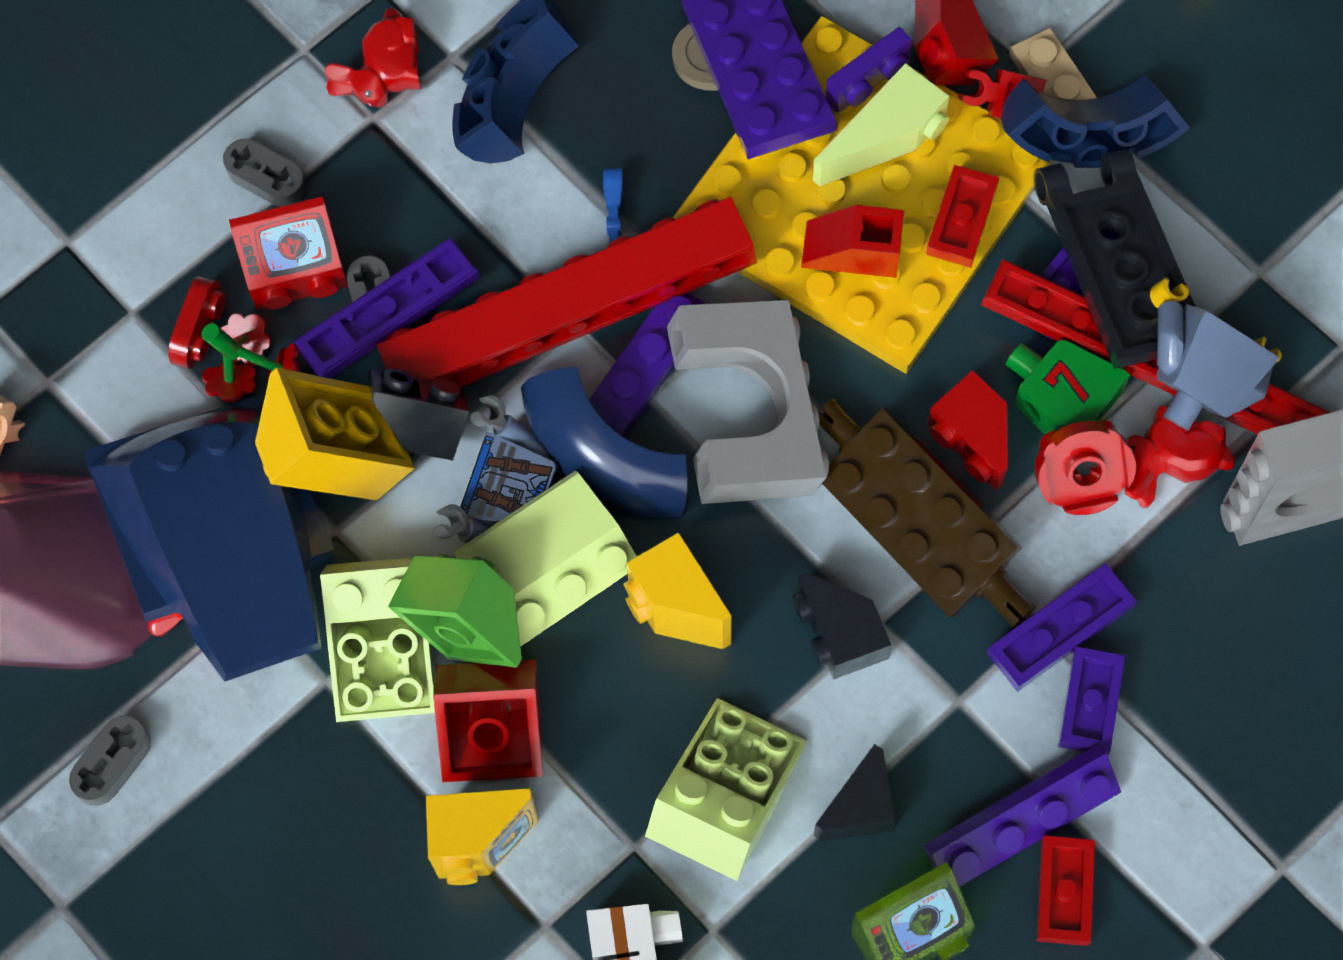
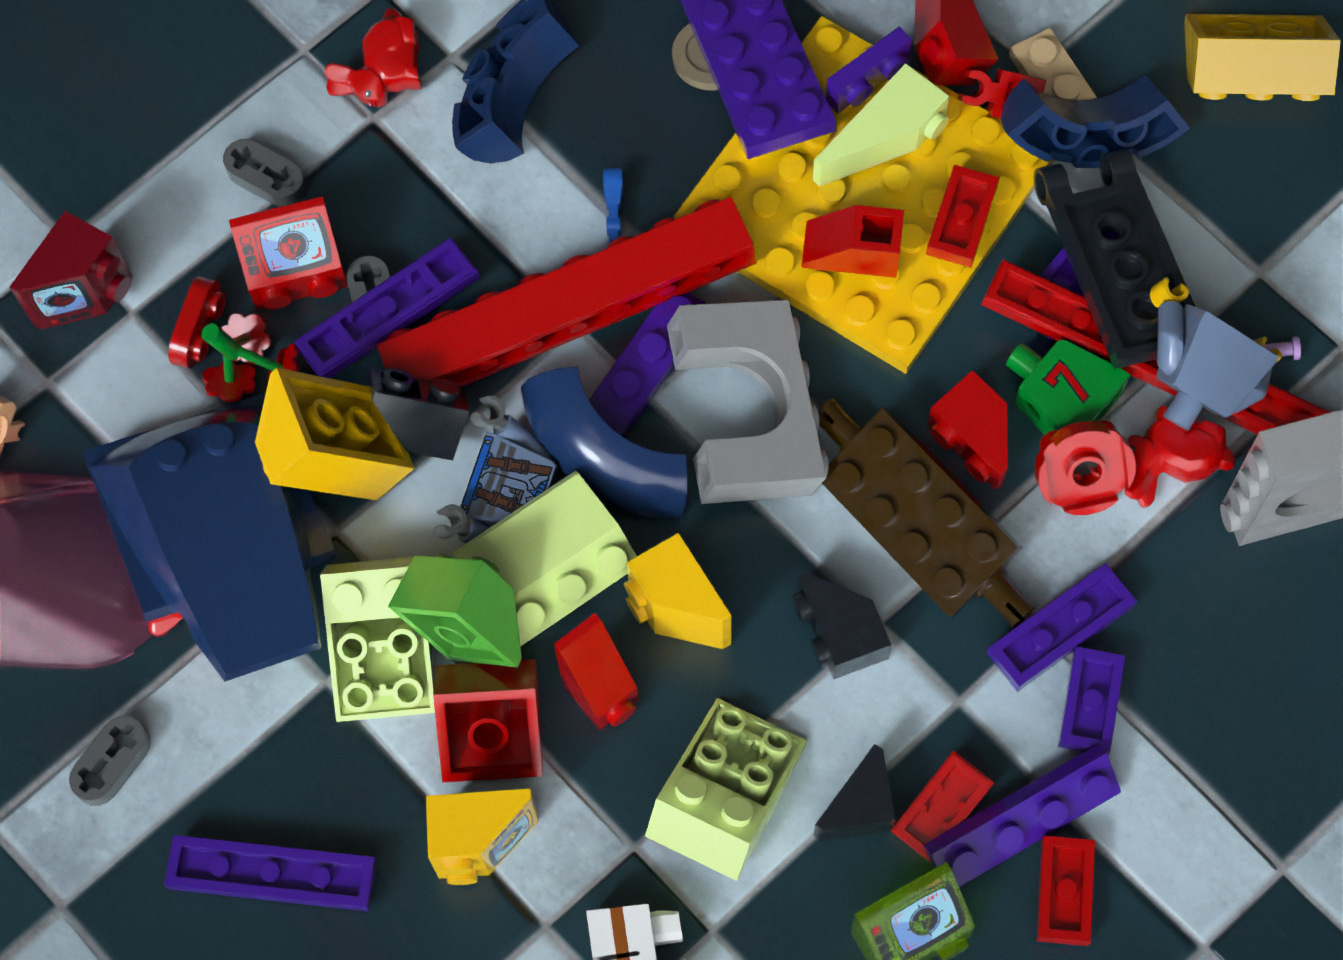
none -> dark red slope [10,211,133,330]
none -> dark purple plate [164,835,377,912]
none -> red slope [554,613,639,731]
none -> red plate [891,751,995,862]
none -> yellow slope [1184,14,1341,101]
none -> lavender piece [1265,336,1301,360]

